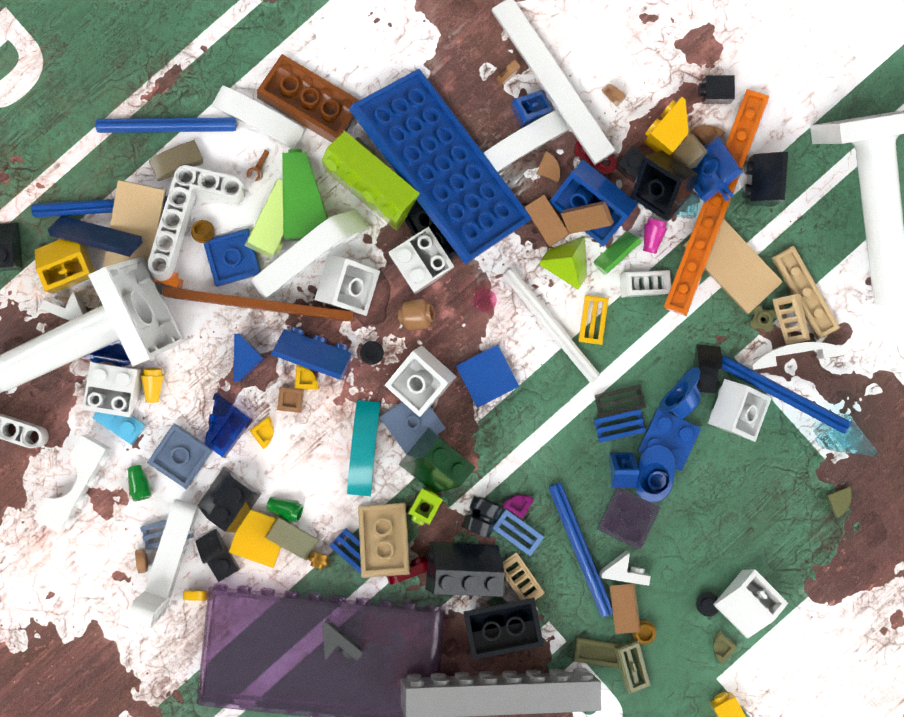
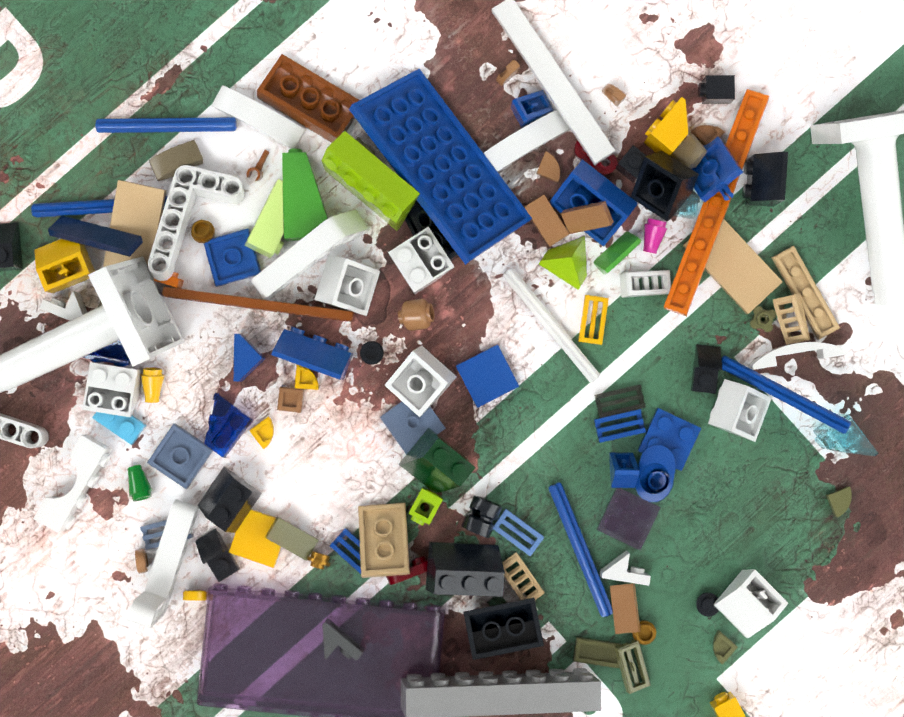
green cone [266,496,304,523] -> none
teal slope [347,400,381,497] -> none
clear pink plate [473,288,497,312] -> none
magenta tile [502,495,534,519] -> none
blue piece [659,367,701,419] -> none

